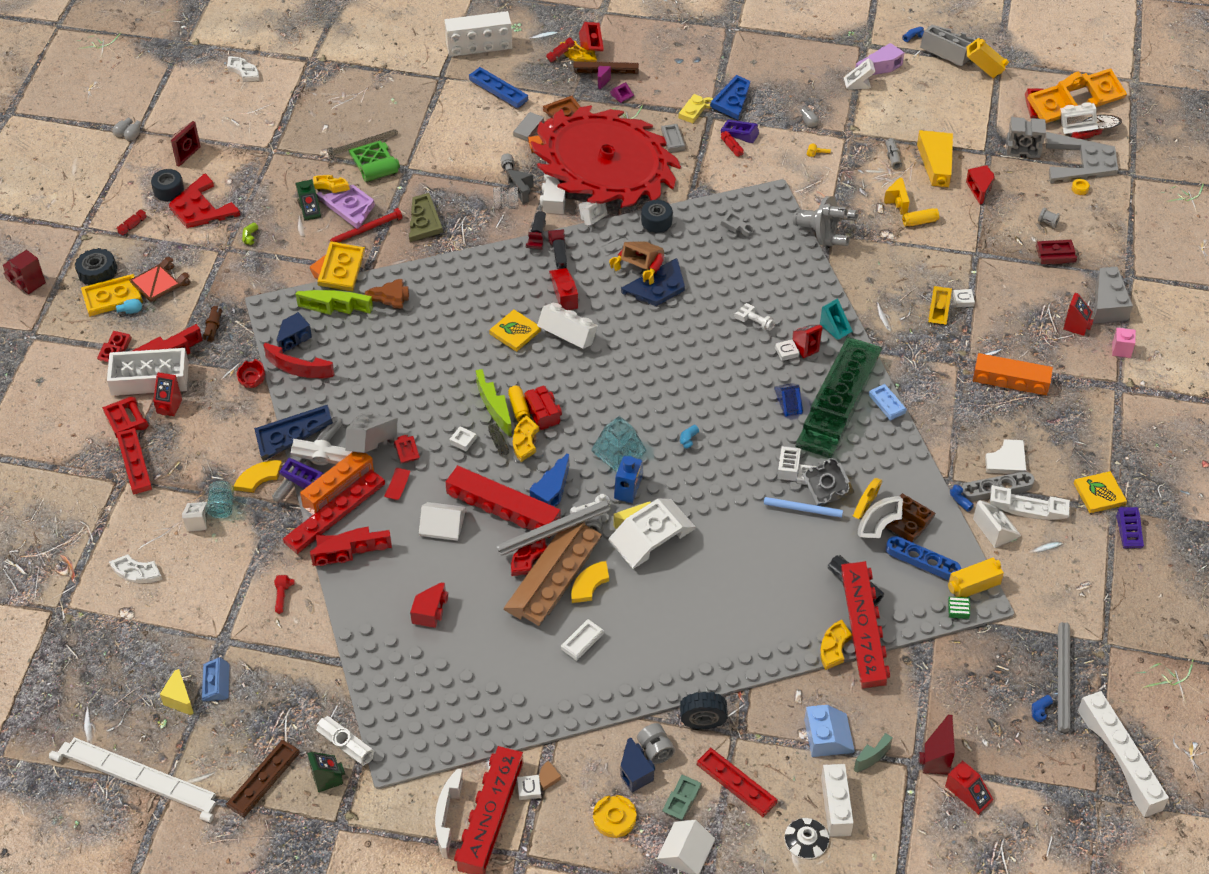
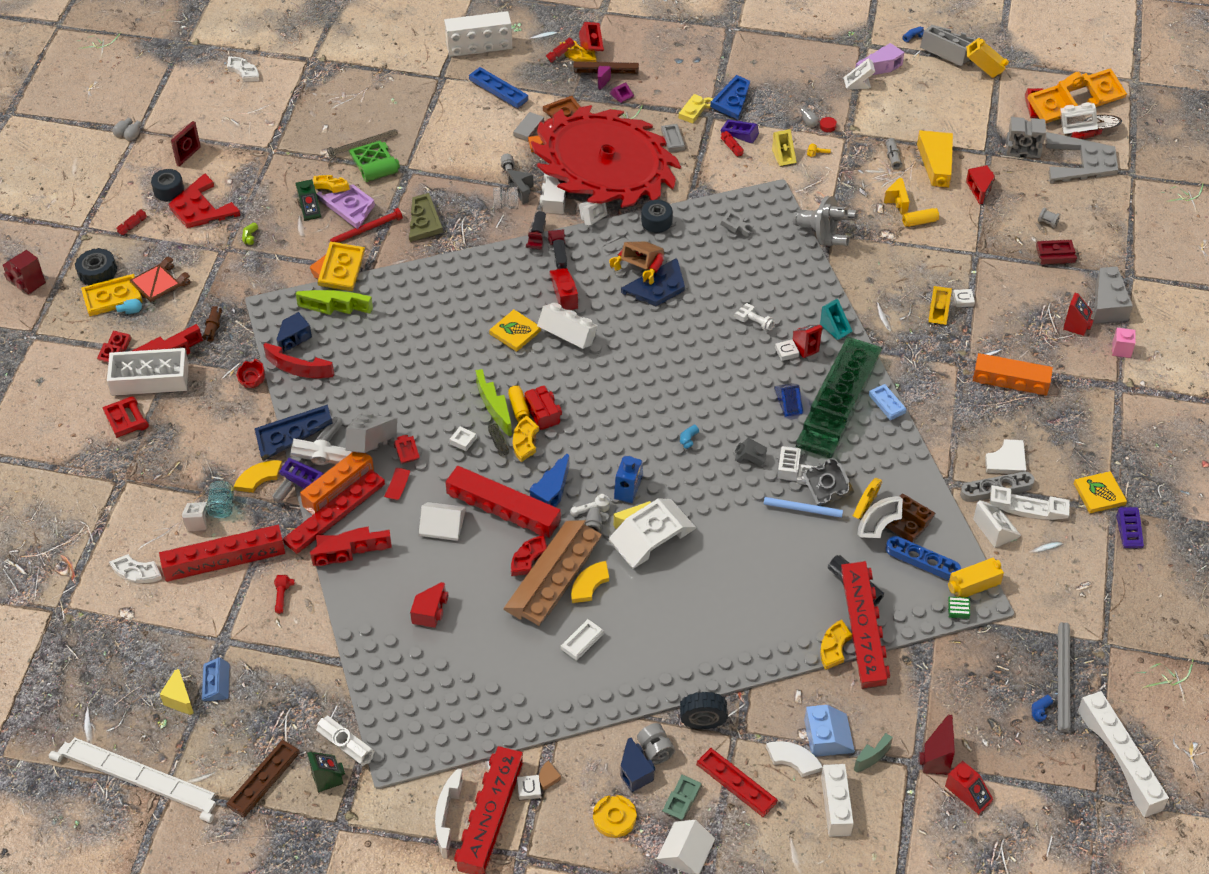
red plate [116,428,152,495] -> none
red slope [153,372,182,417] -> none
dark orange rock [365,279,409,309] -> none
light grey axle [497,500,611,556] -> none
clear light blue slope [591,416,646,471] -> none
dish [784,818,829,860] -> none
blue arm [950,484,974,512] -> none
yellow tile [1071,179,1090,195] -> none
none -> red brick [159,524,286,582]
none -> dark grey bracket [735,438,767,466]
none -> white tile [766,741,823,777]
none -> light yellow slope [772,129,797,166]
none -> red tile [820,117,837,132]

